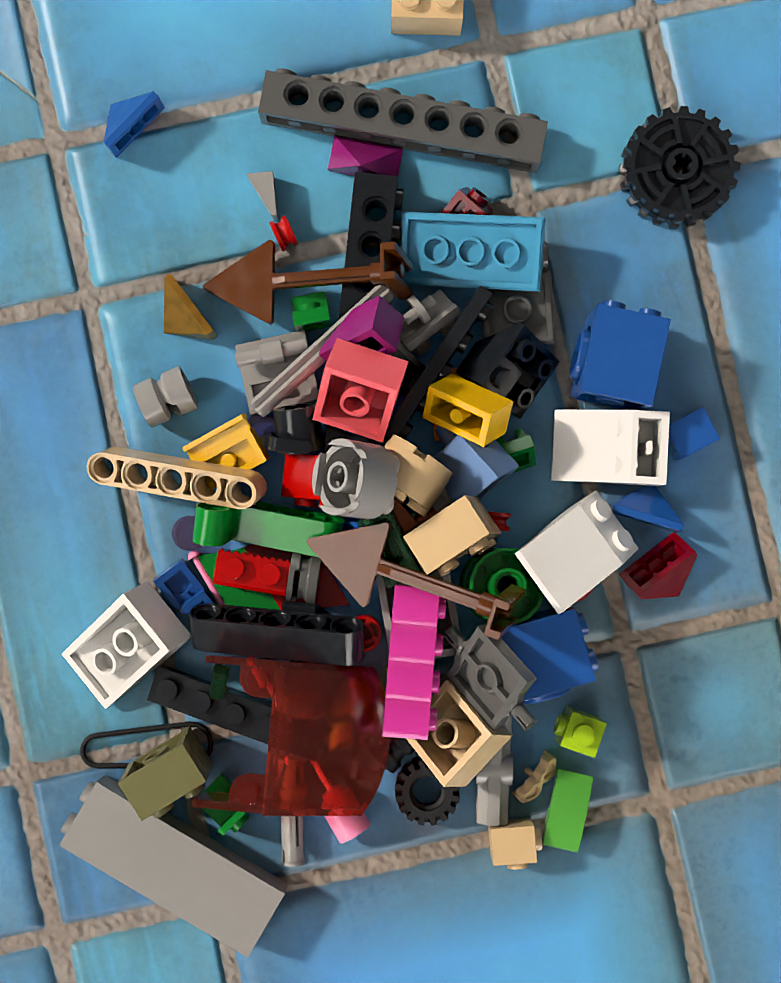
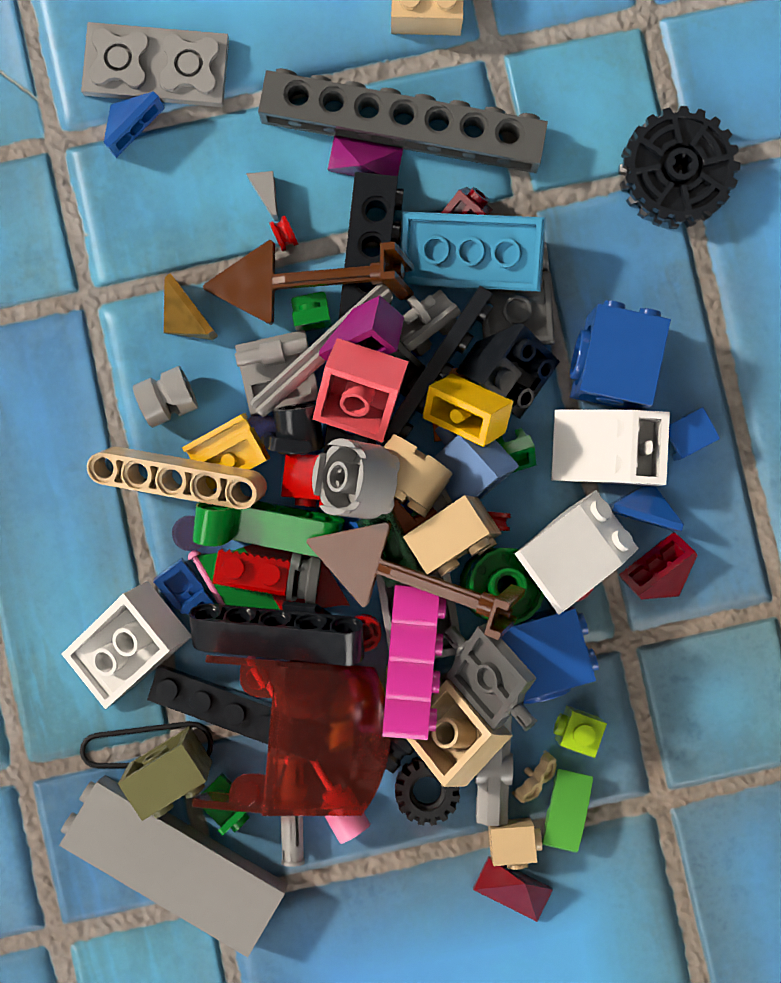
clear green tile [209,662,230,700] -> none
none -> light grey piece [81,22,229,107]
none -> dark red slope [473,856,553,922]

